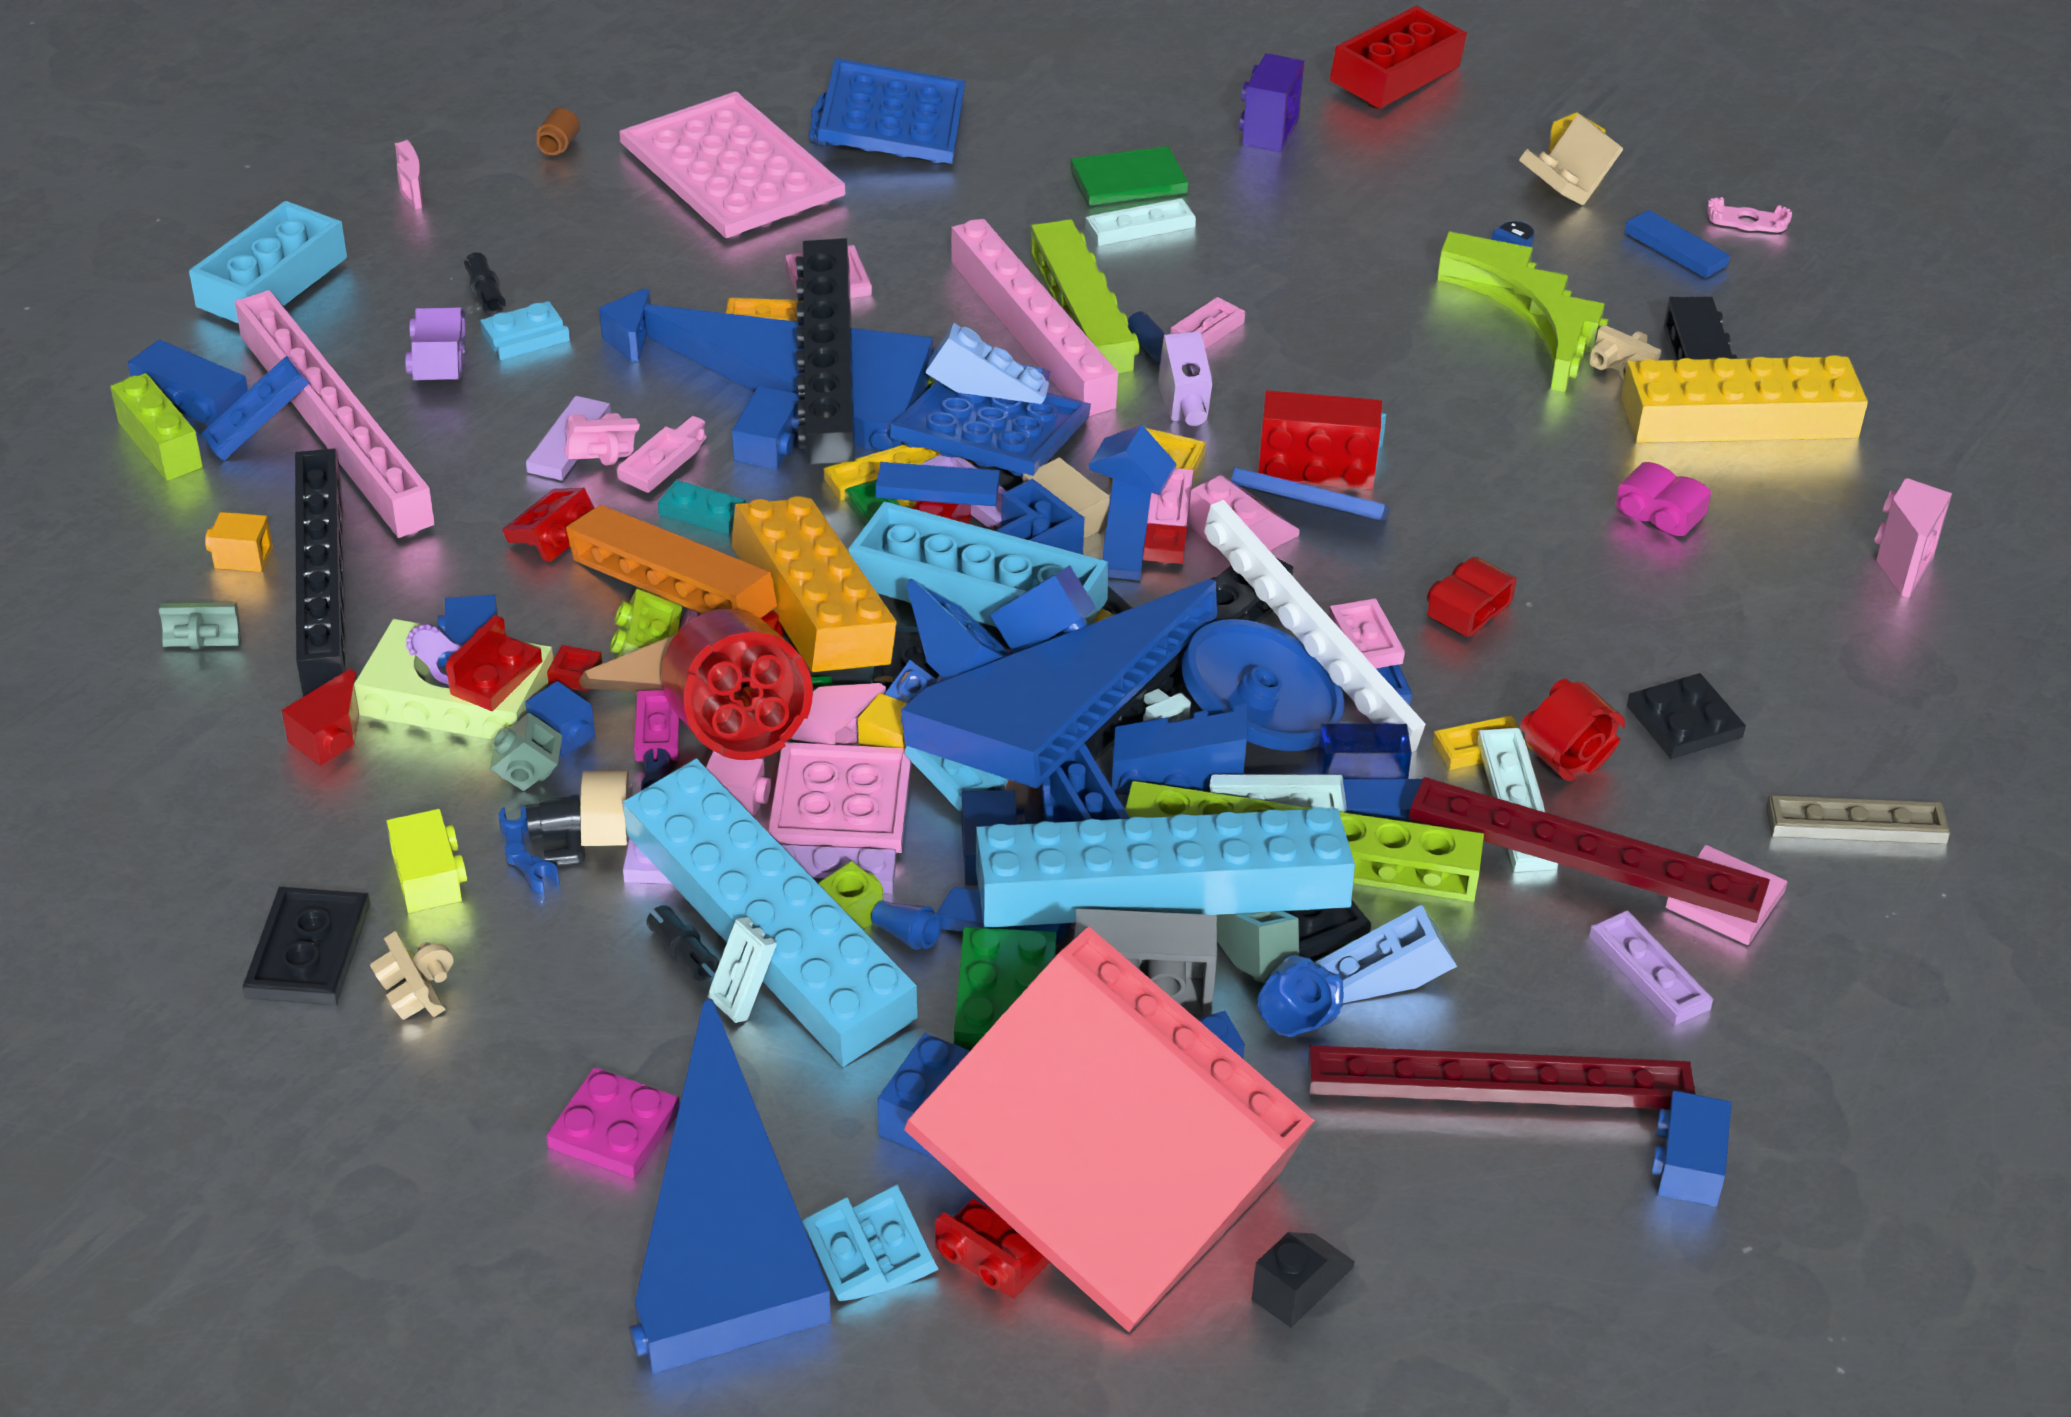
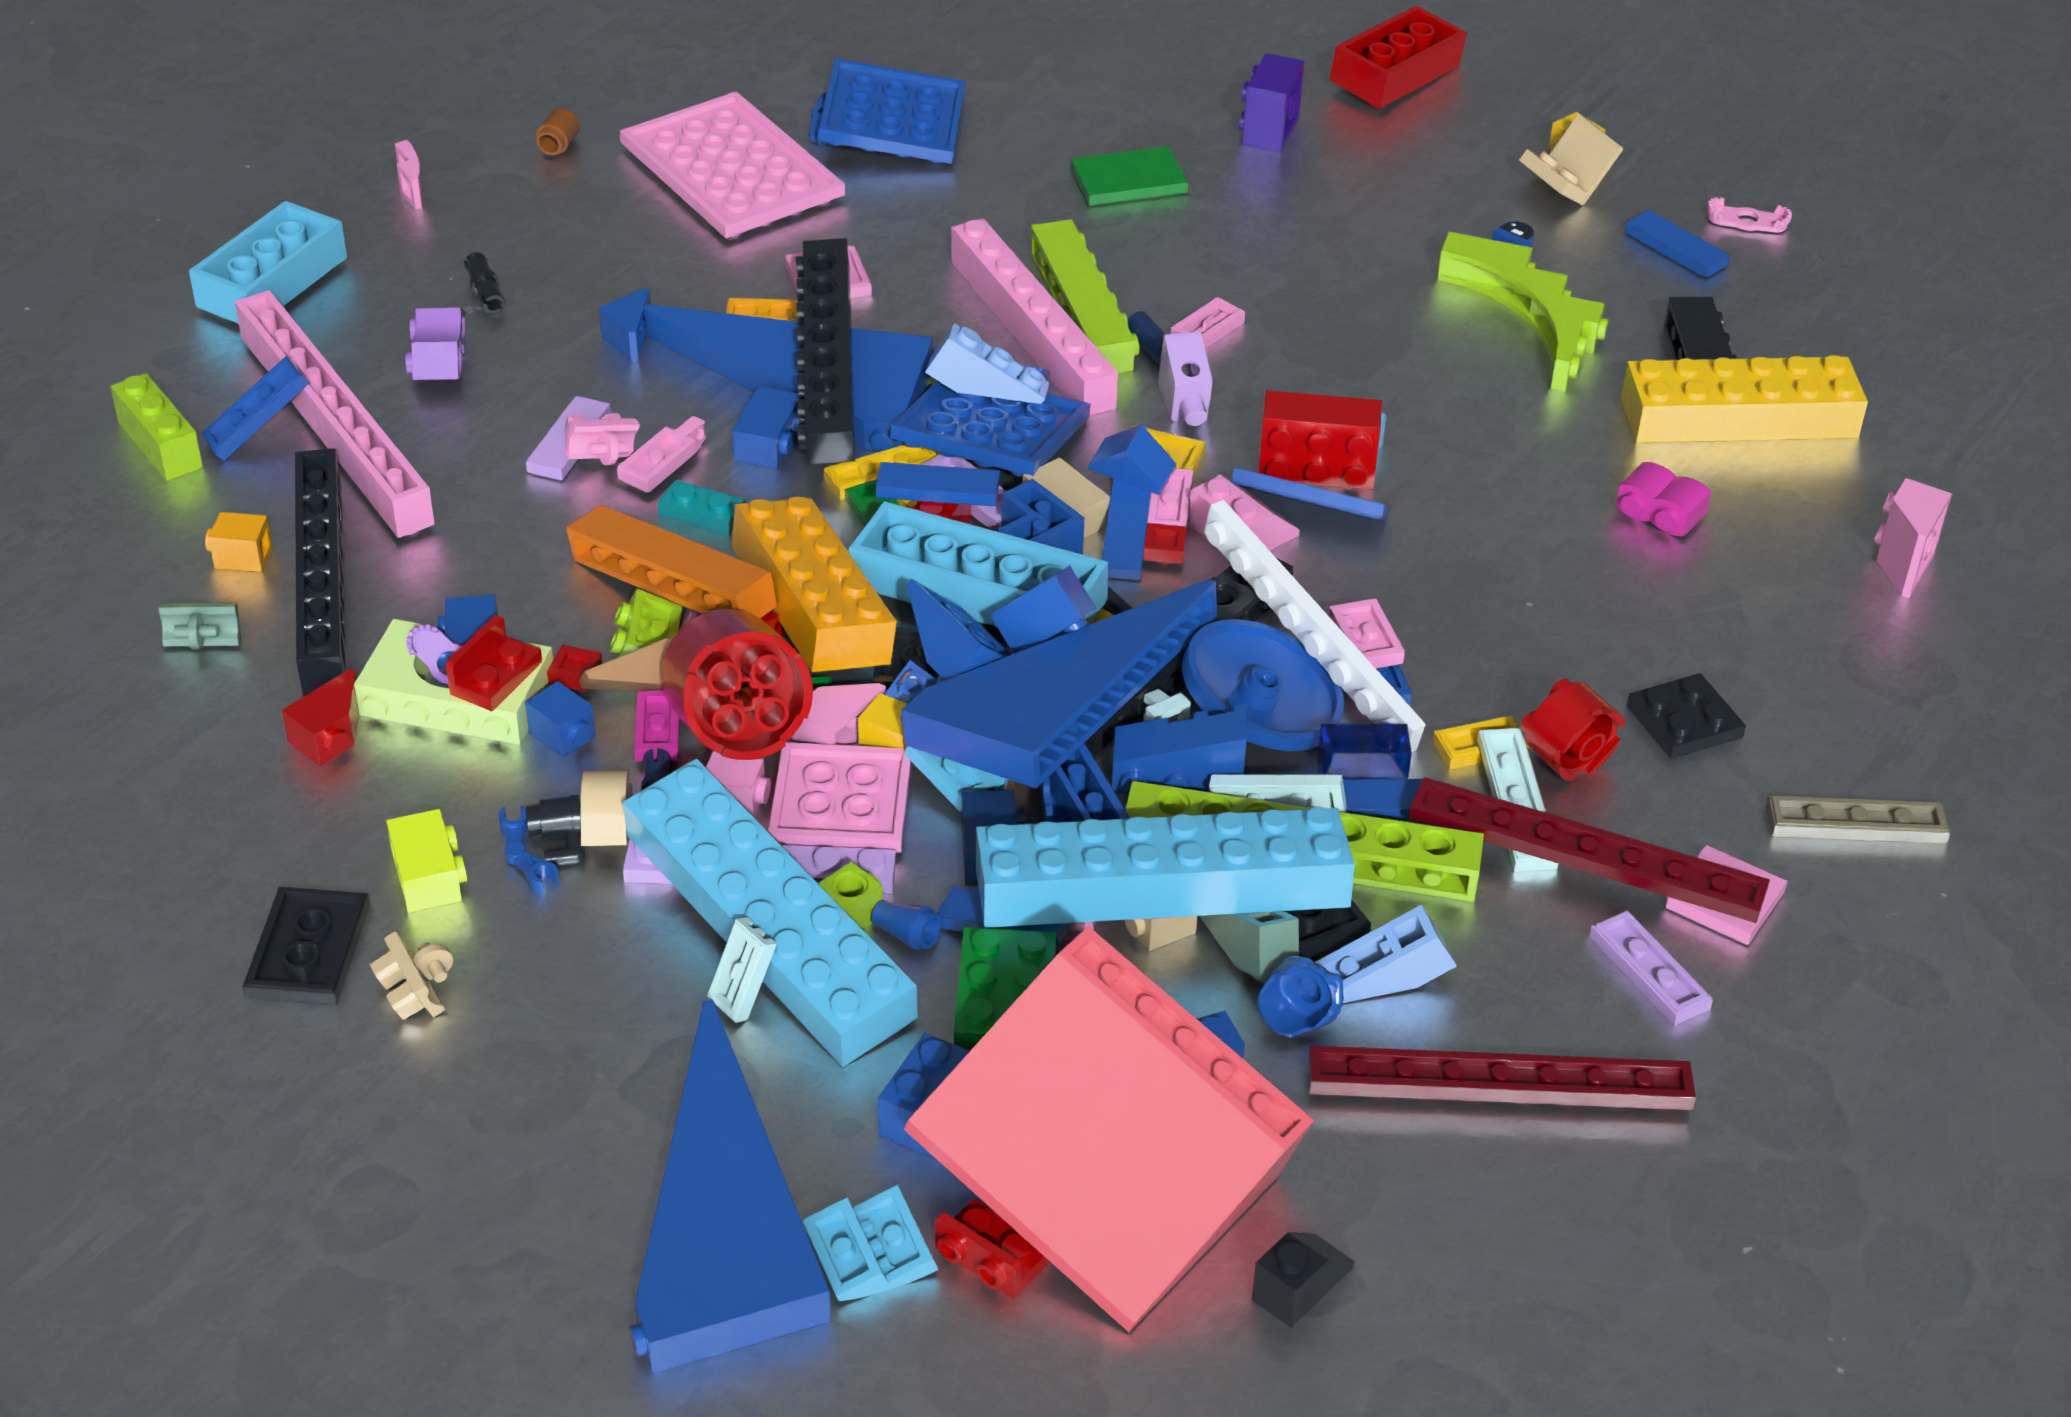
blue brick [128,339,248,425] -> none
medium azure plate [480,301,570,360] -> none
sand green brick [490,713,562,791] -> none
red bracket [502,487,594,562] -> none
dark pink plate [546,1067,680,1179] -> none
black pin [646,905,719,981] -> none
light grey brick [1075,909,1217,1019] -> none
light aqua tile [1085,198,1196,246] -> none
red brick [1427,557,1517,637] -> none
tan hips [1589,324,1661,381] -> none
blue brick [1651,1091,1732,1207] -> none

